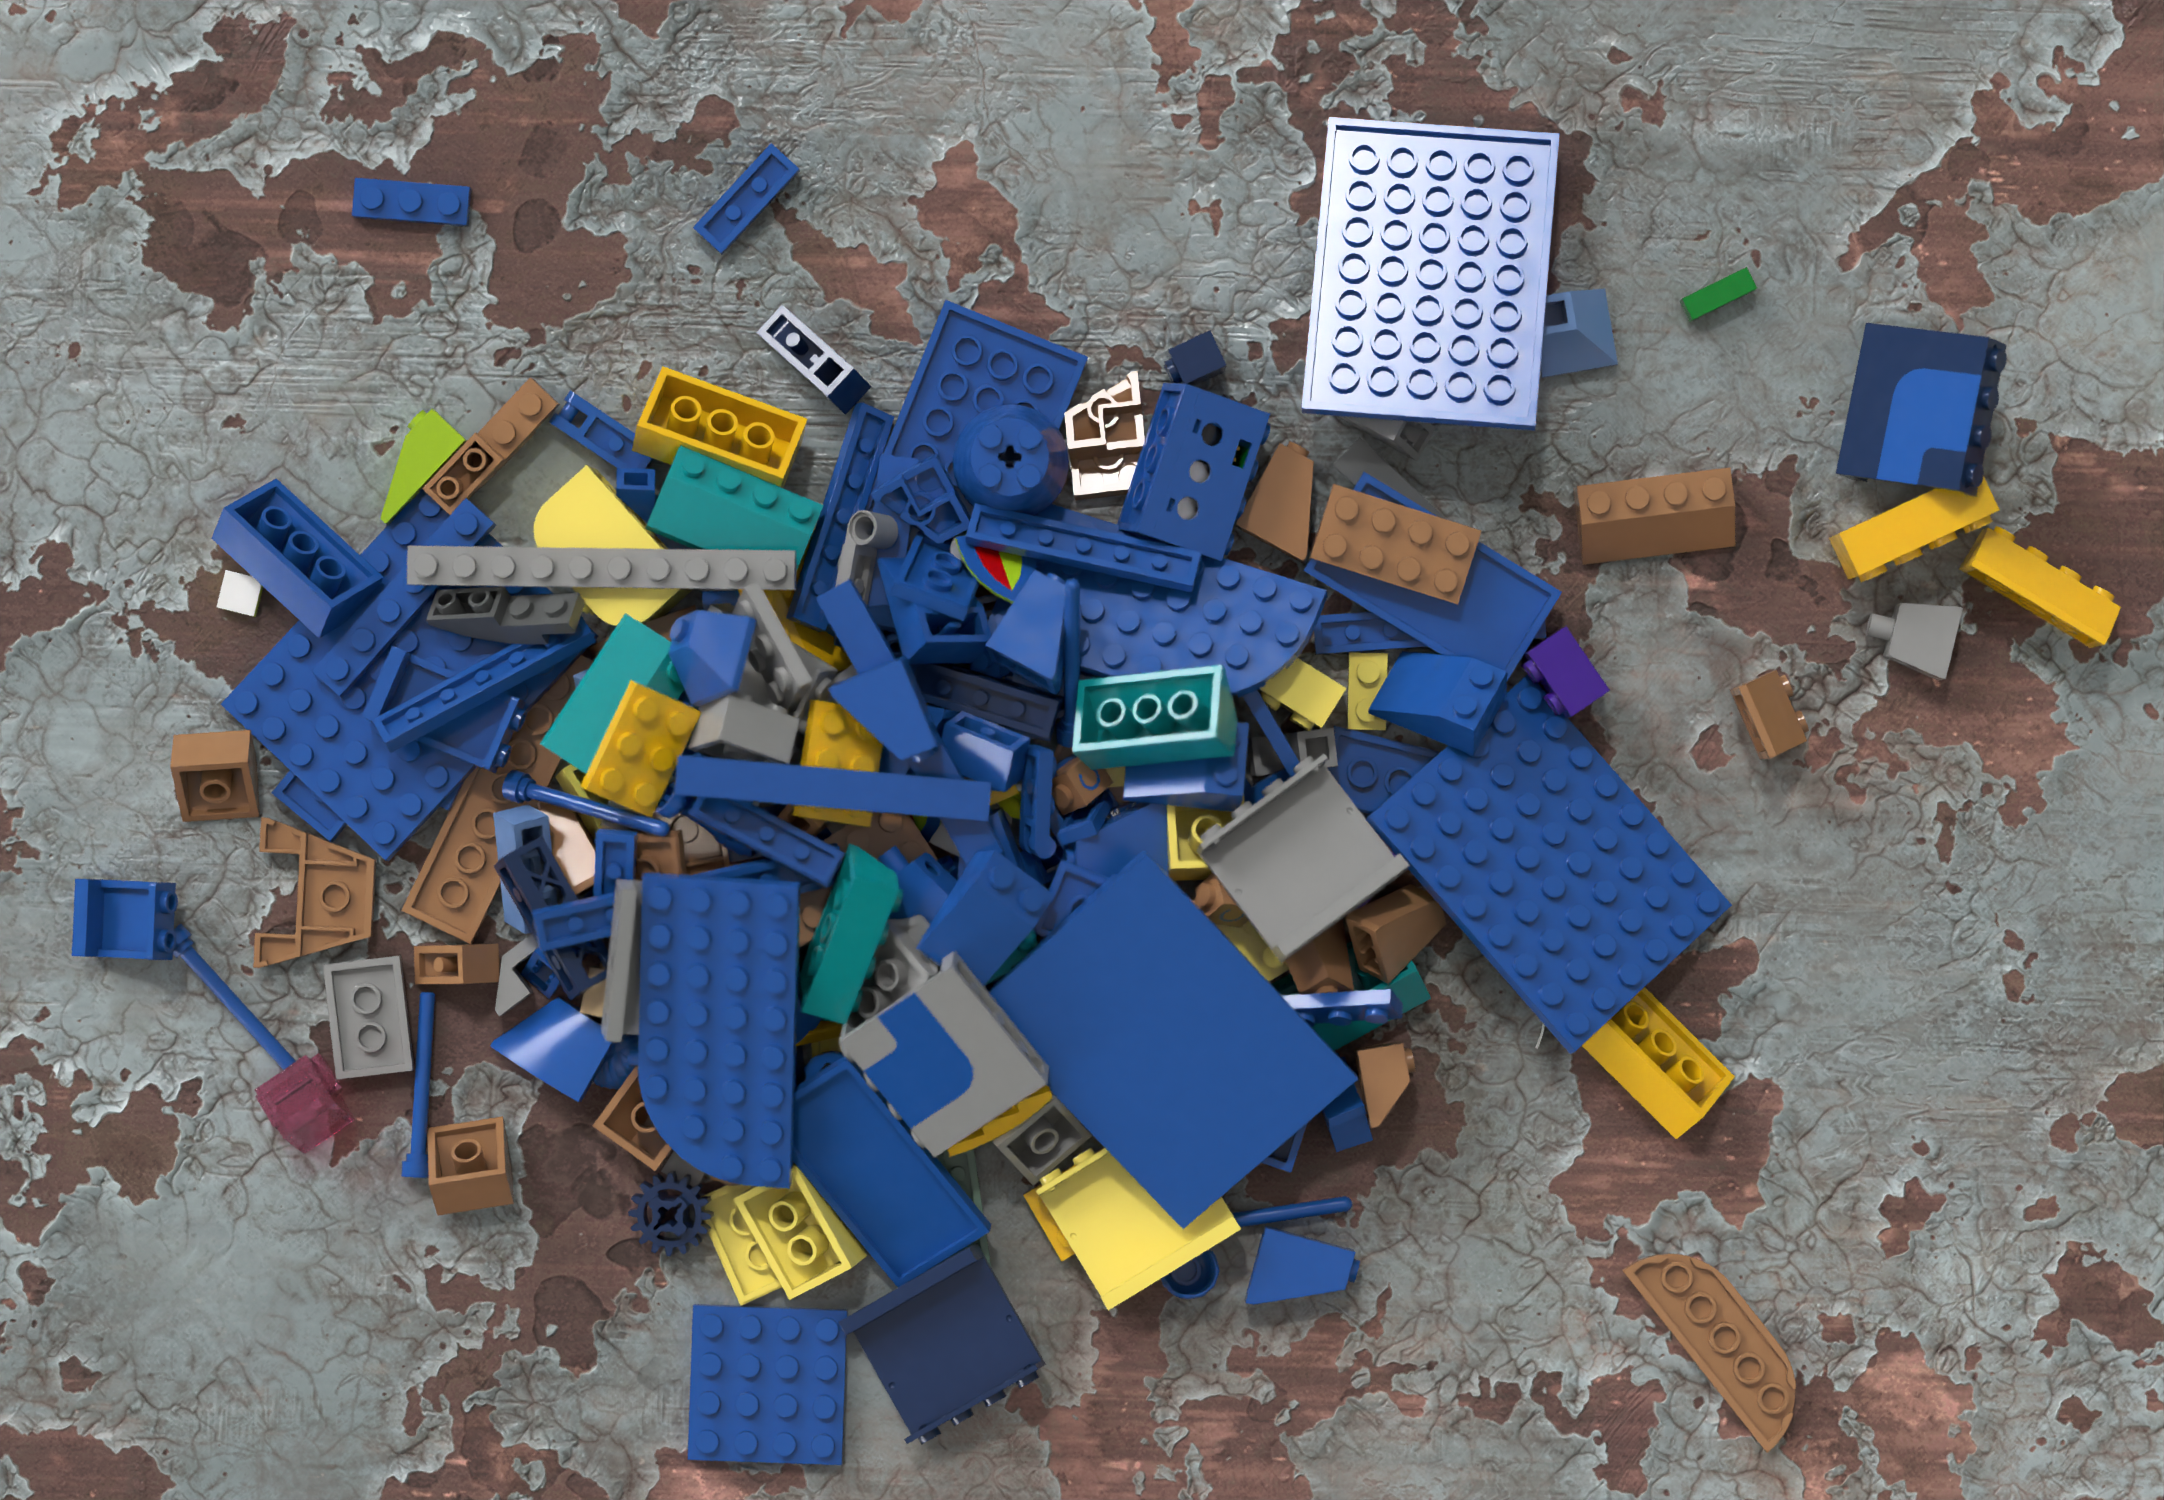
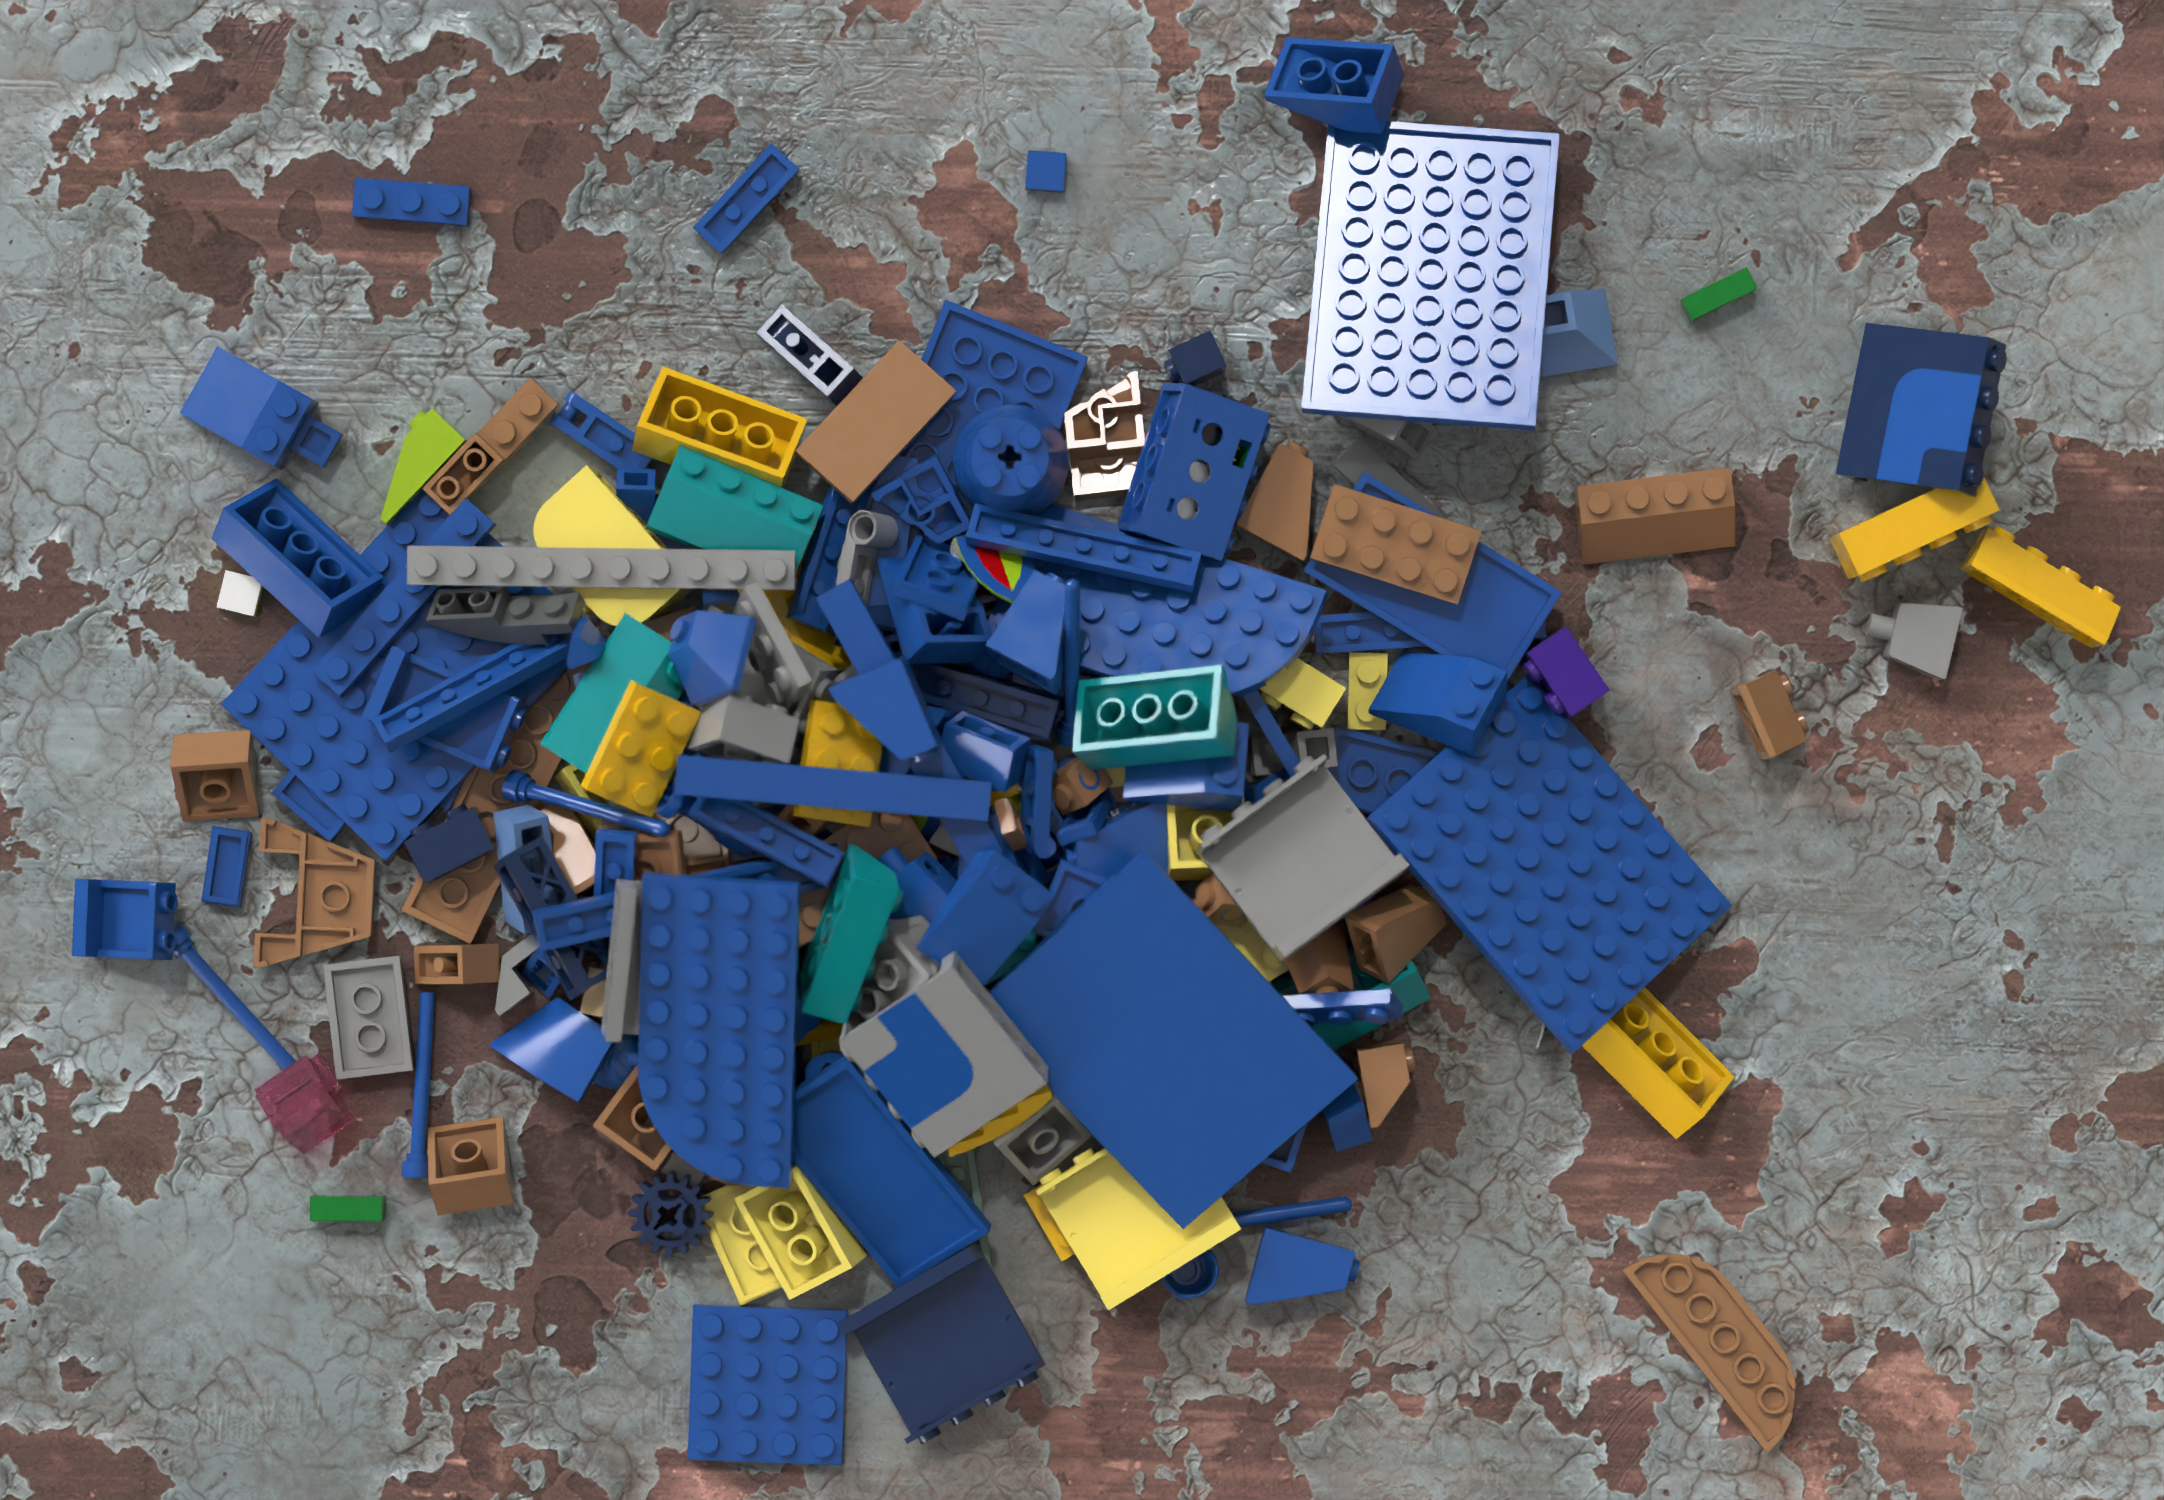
none -> blue slope [180,346,318,469]
none -> blue tile [201,826,252,908]
none -> blue plate [289,415,343,468]
none -> green piece [310,1195,385,1221]
none -> dark blue brick [404,804,497,883]
none -> blue slope [566,617,607,669]
none -> medium nougat tile [795,340,956,505]
none -> medium nougat tile [994,797,1027,851]
none -> blue tile [1025,150,1066,193]
none -> blue slope [1264,37,1404,134]

